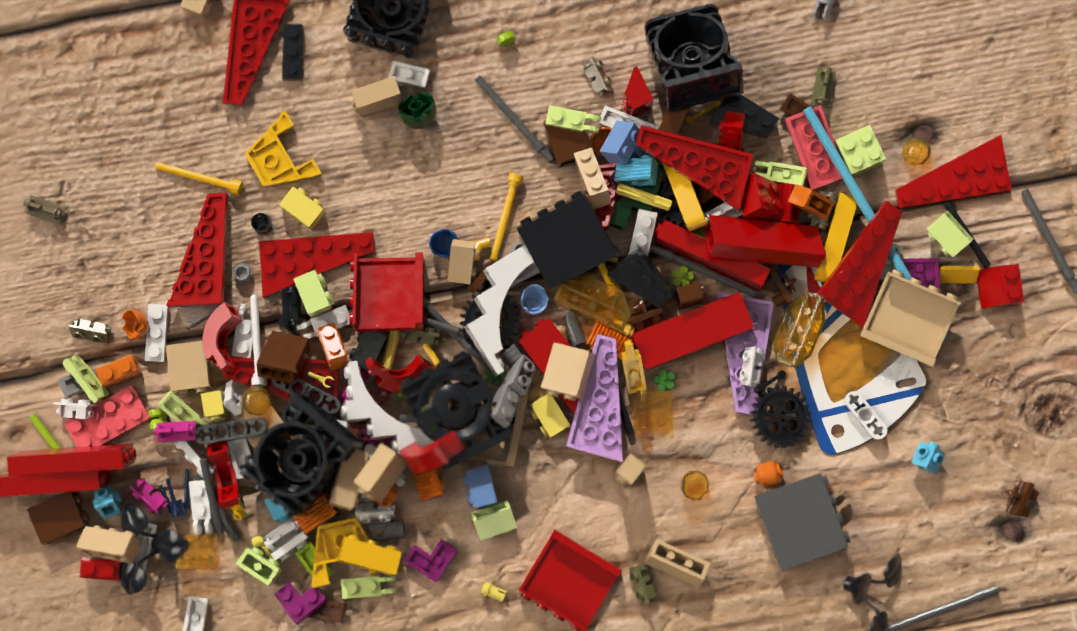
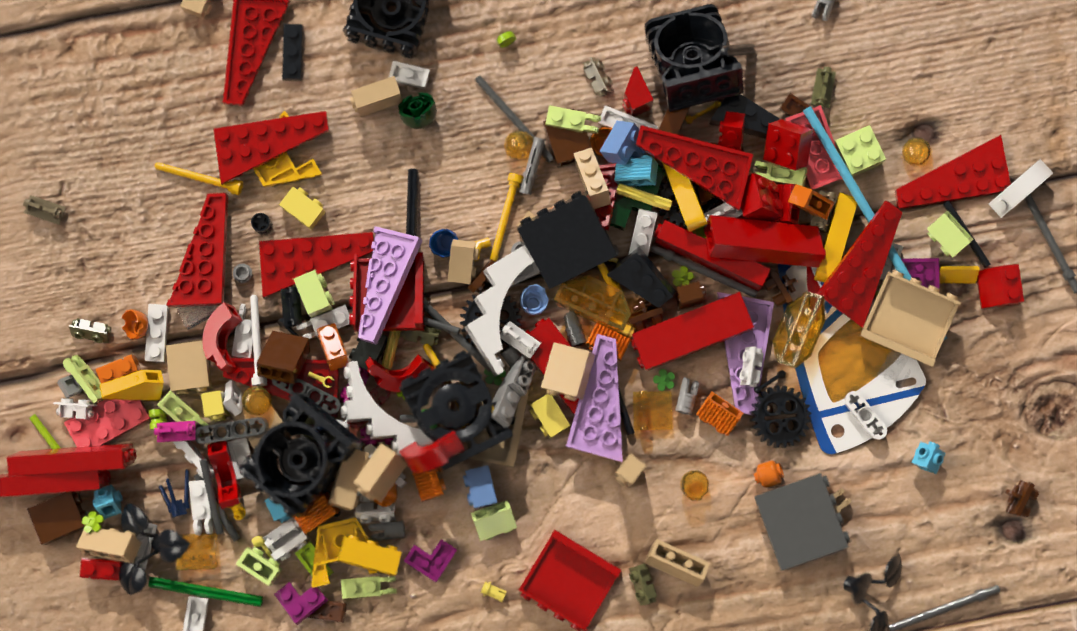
dark pink hinge [130,478,169,515] -> none
yellow hinge [621,340,647,394] -> none
none -> lime plant [82,511,104,533]
none -> yellow slope [100,370,164,401]
none -> green axle [148,577,263,607]
none -> red wing [213,111,329,185]
none -> lavender wing [358,226,423,345]
none -> black axle [406,169,419,261]
none -> white hinge [500,321,541,359]
none -> clear yellow hair [504,131,533,160]
none -> light grey pin [519,137,546,195]
none -> light grey hinge [675,377,700,415]
none -> orange brick [696,391,743,436]
none -> black axle [720,44,756,57]
none -> red brick [763,119,813,171]
none -> white arch [989,159,1053,218]

